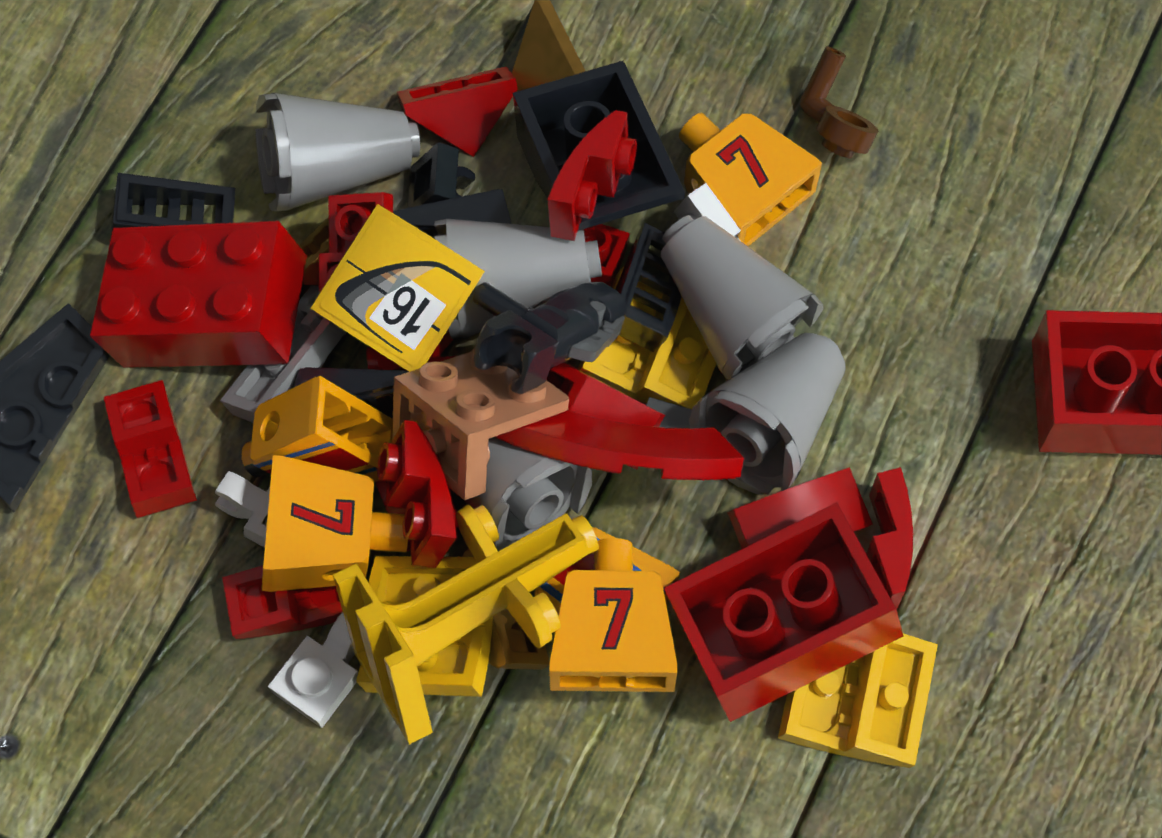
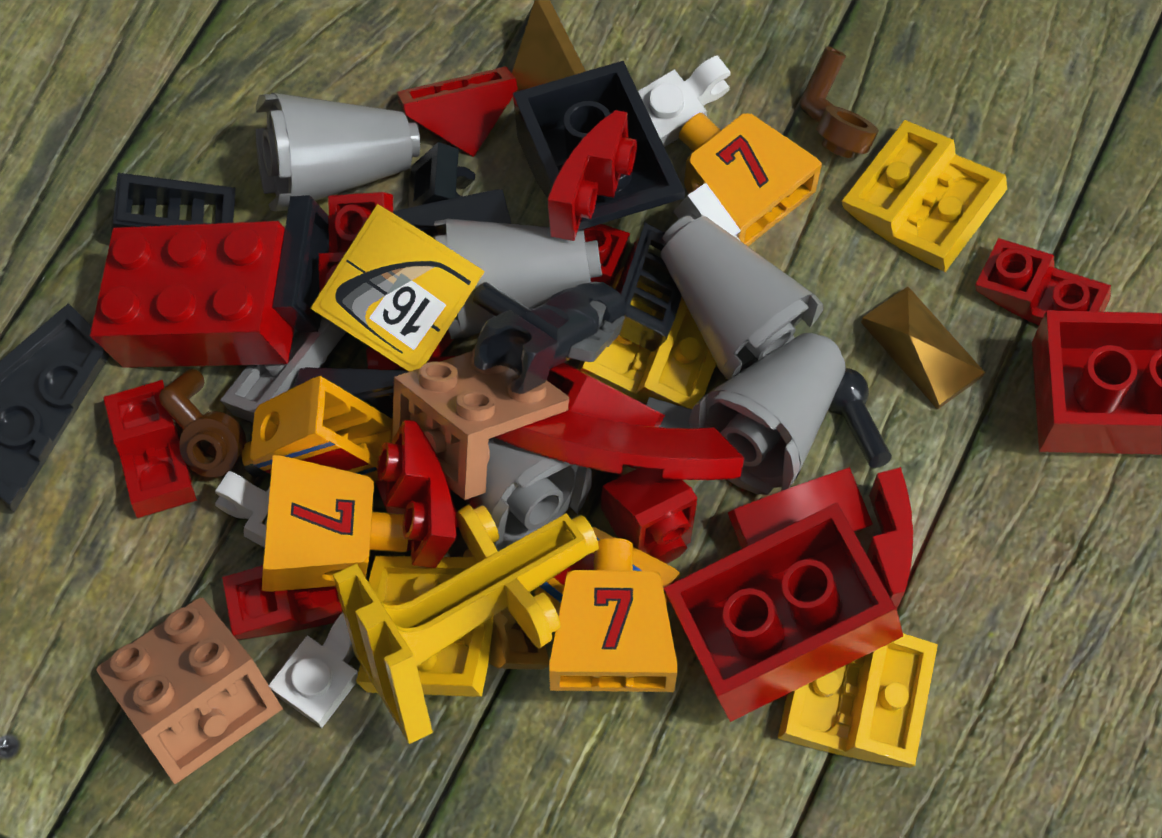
none -> nougat bracket [96,598,283,784]
none -> reddish brown plate [159,369,246,477]
none -> black tile [272,195,329,333]
none -> red slope [601,467,698,564]
none -> white plate [638,56,730,147]
none -> black bar [829,368,892,468]
none -> yellow slope [842,120,1007,272]
none -> pearl gold slope [861,286,985,410]
none -> red slope [975,238,1111,326]

